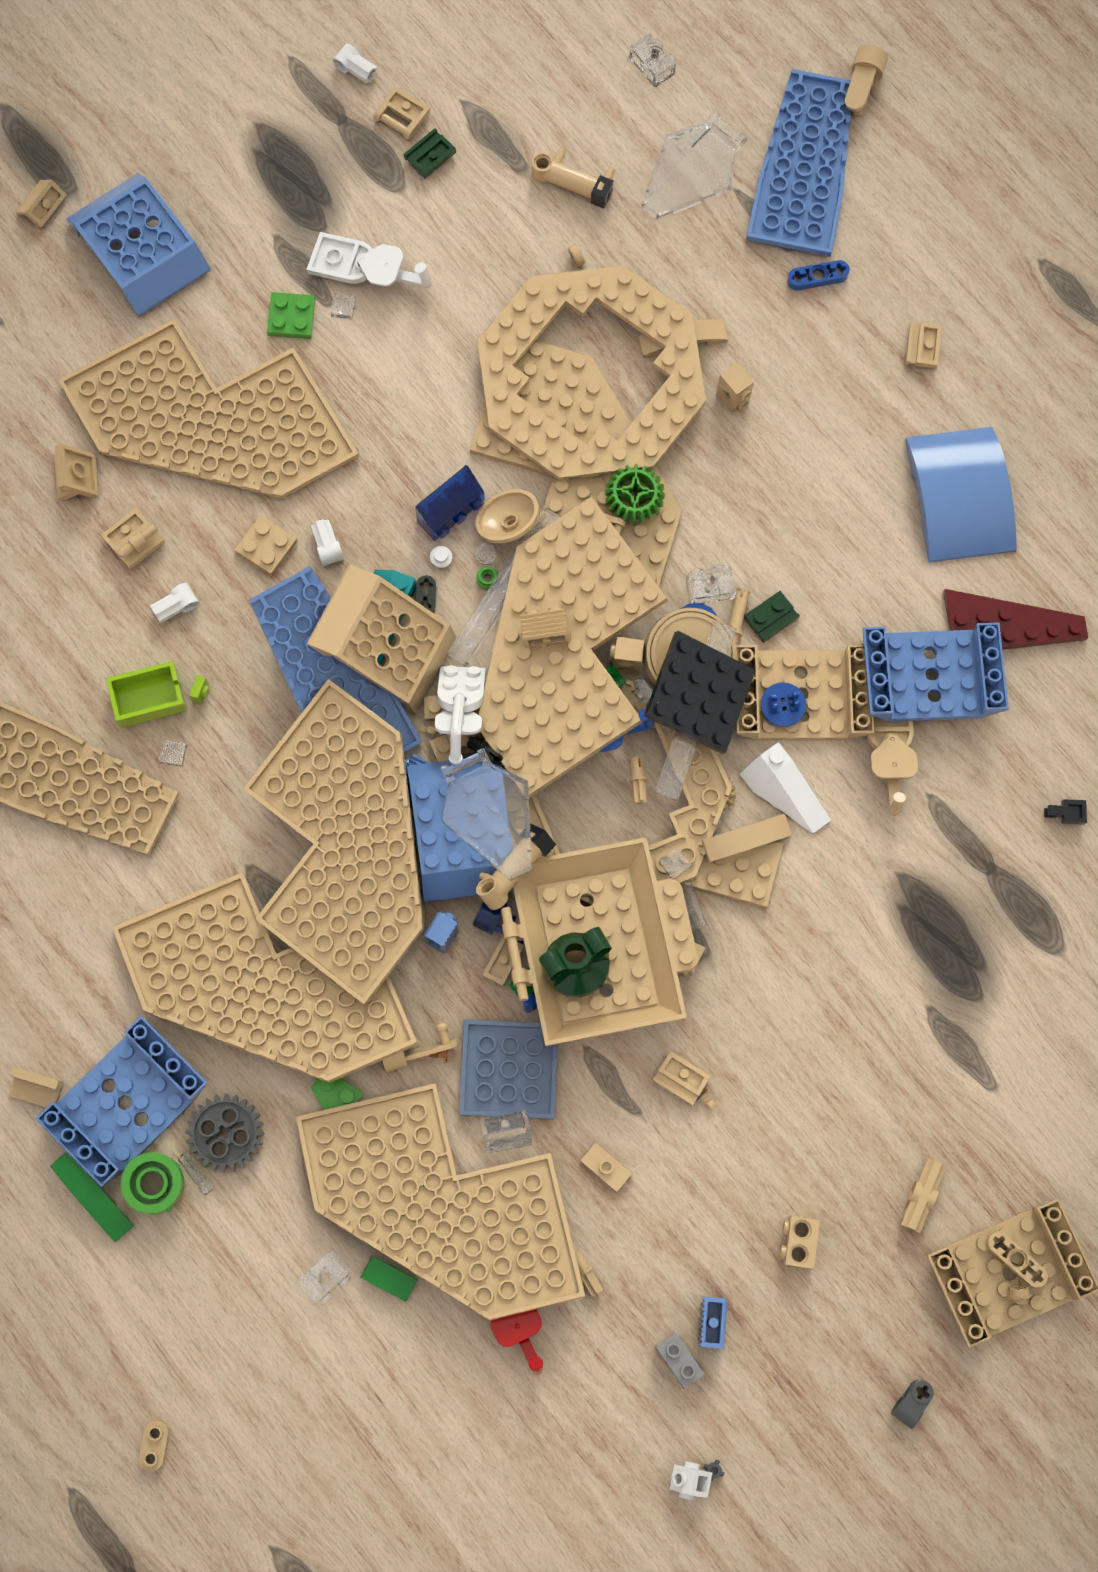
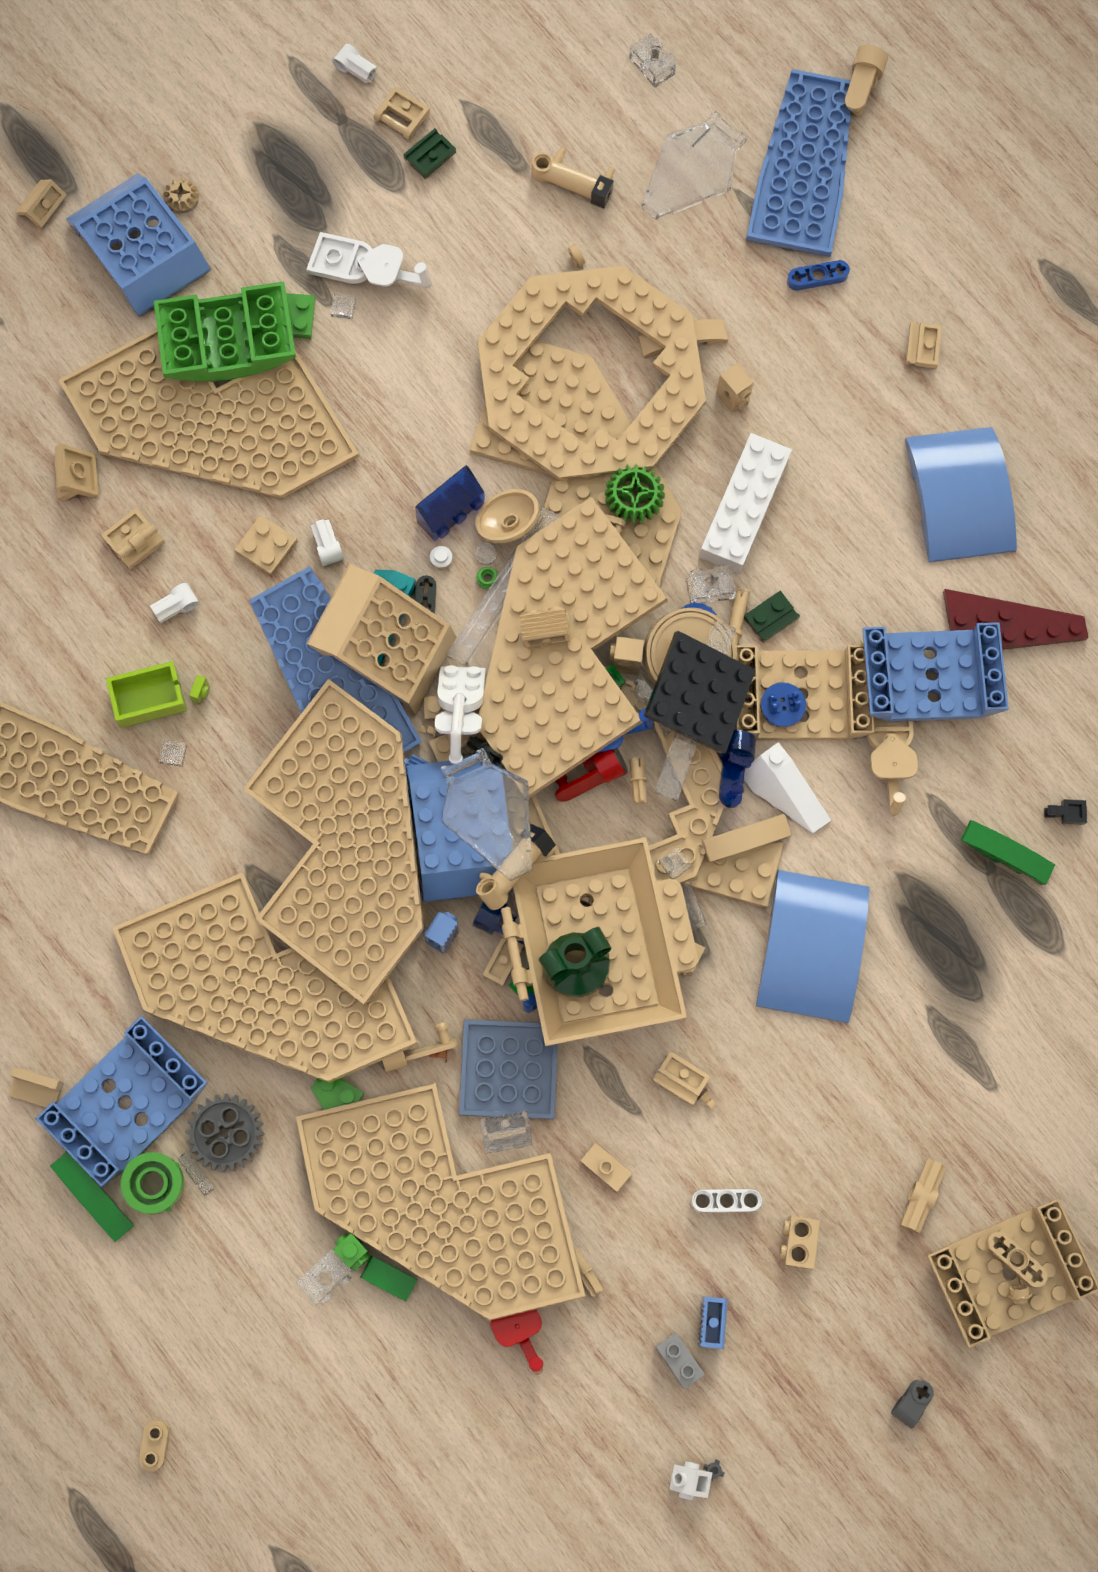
none -> bright green slope [154,281,296,381]
none -> tan gear [163,178,198,211]
none -> bright green brick [333,1233,371,1271]
none -> red piece [555,748,628,802]
none -> white beam [690,1189,762,1213]
none -> white brick [699,433,792,574]
none -> clear blue piece [719,730,756,808]
none -> medium blue slope [756,870,869,1023]
none -> green slope [960,820,1055,885]

